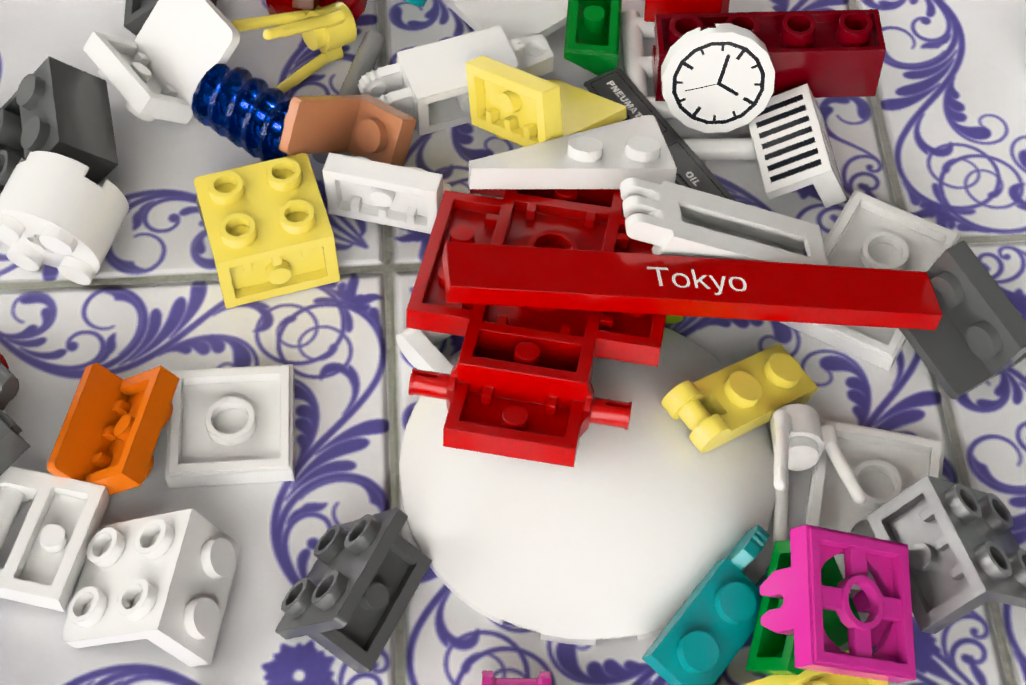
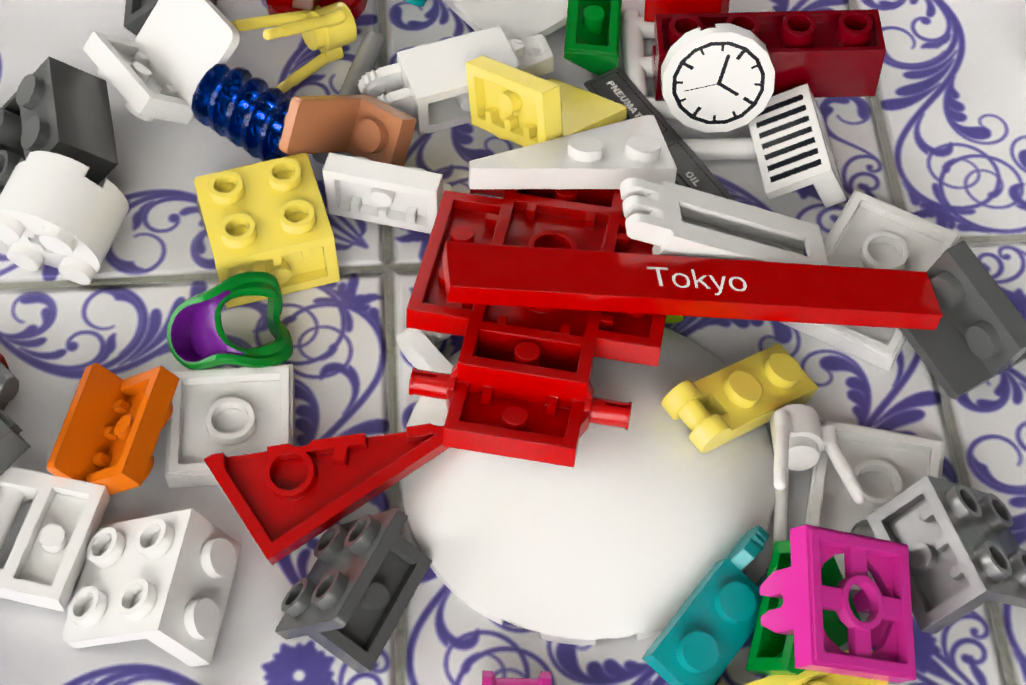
none -> green piece [167,272,294,370]
none -> red wing [204,423,450,565]

